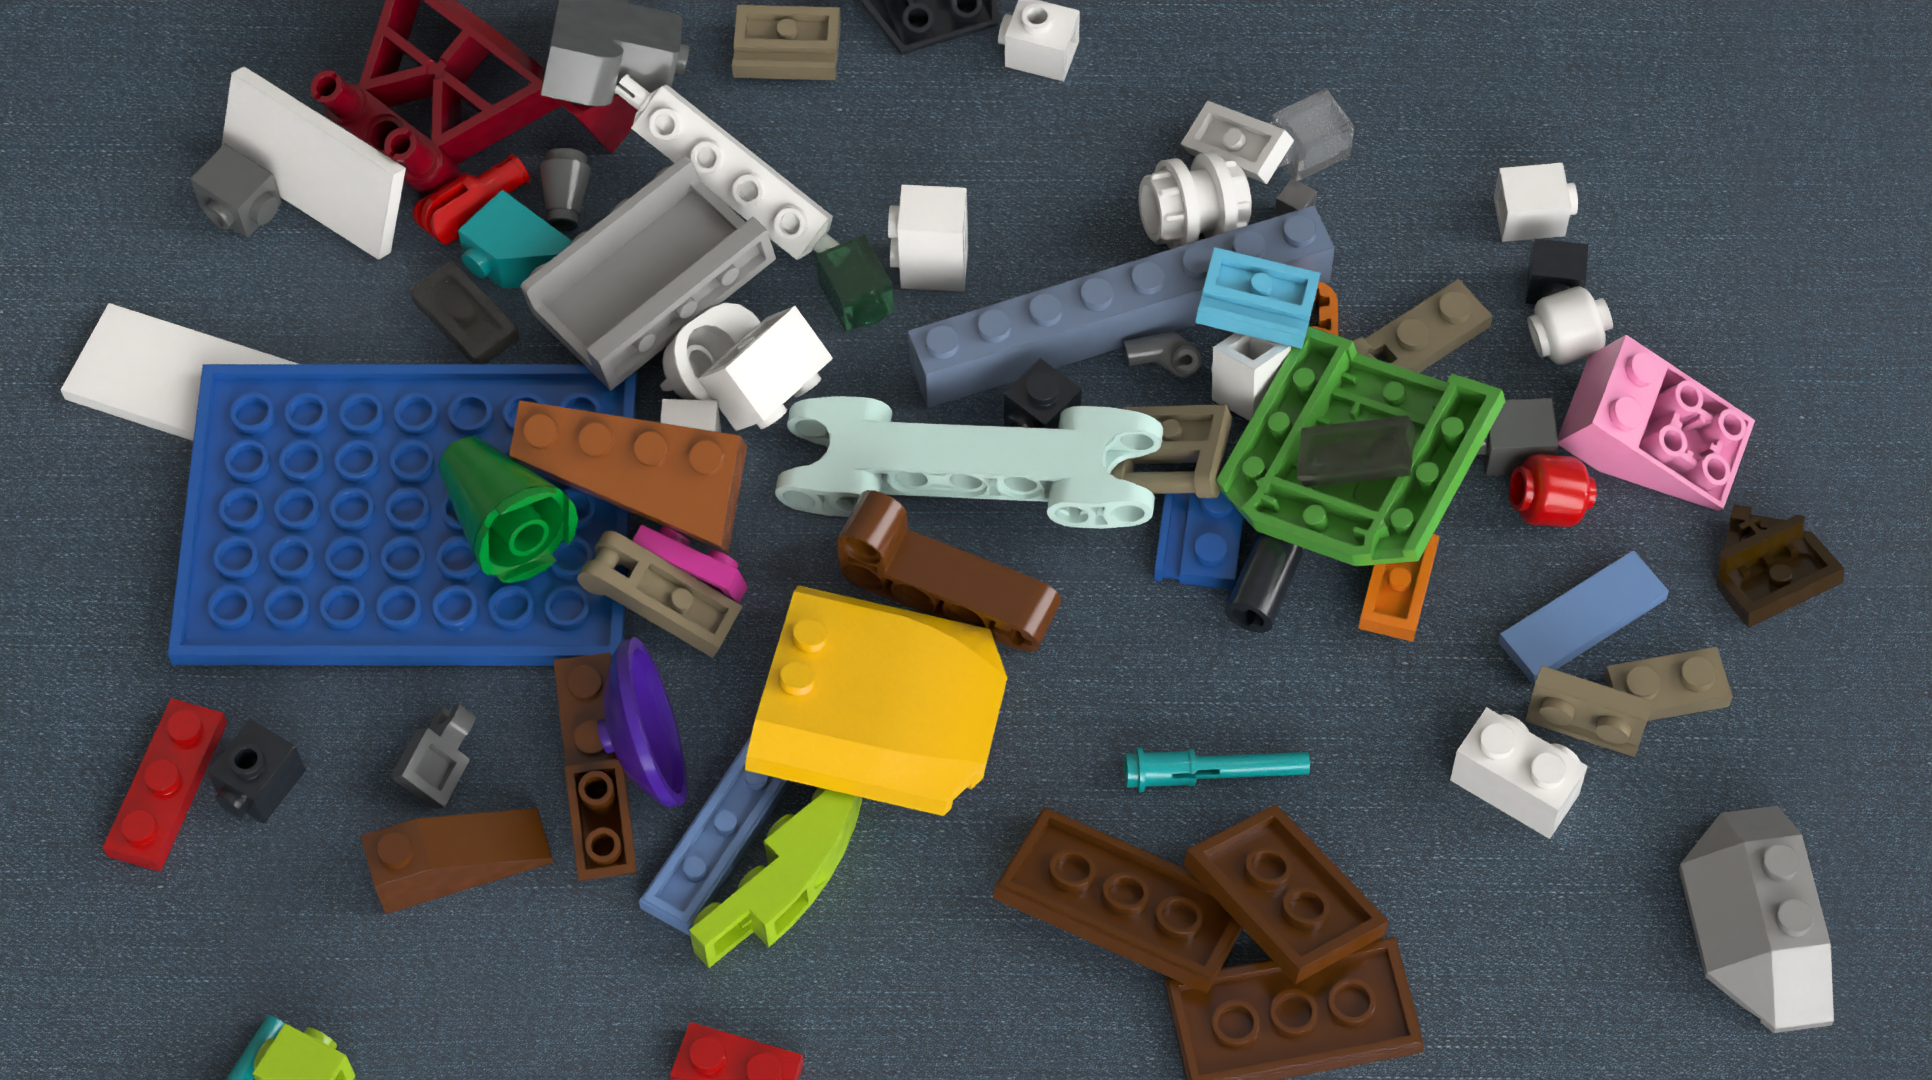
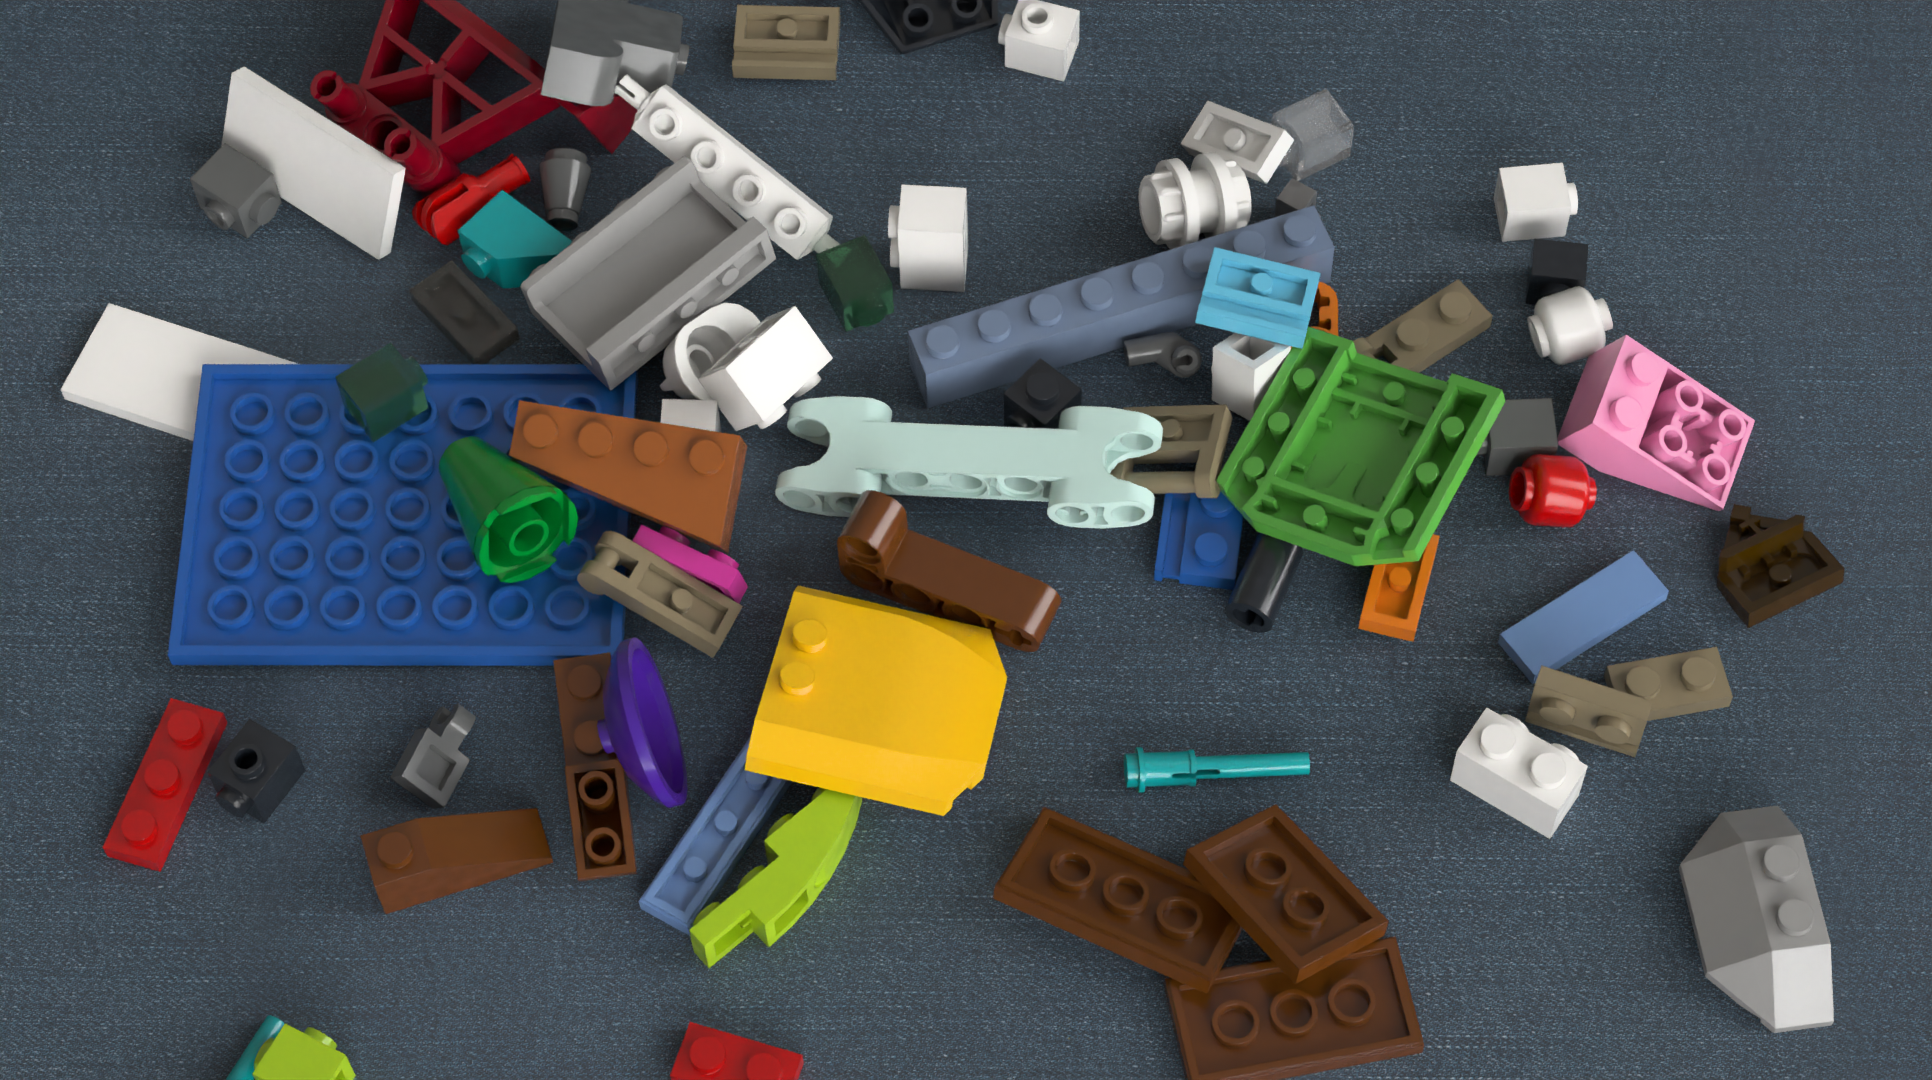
clear smoke plate [1297,415,1415,487] -> none
none -> clear green brick [335,343,428,443]

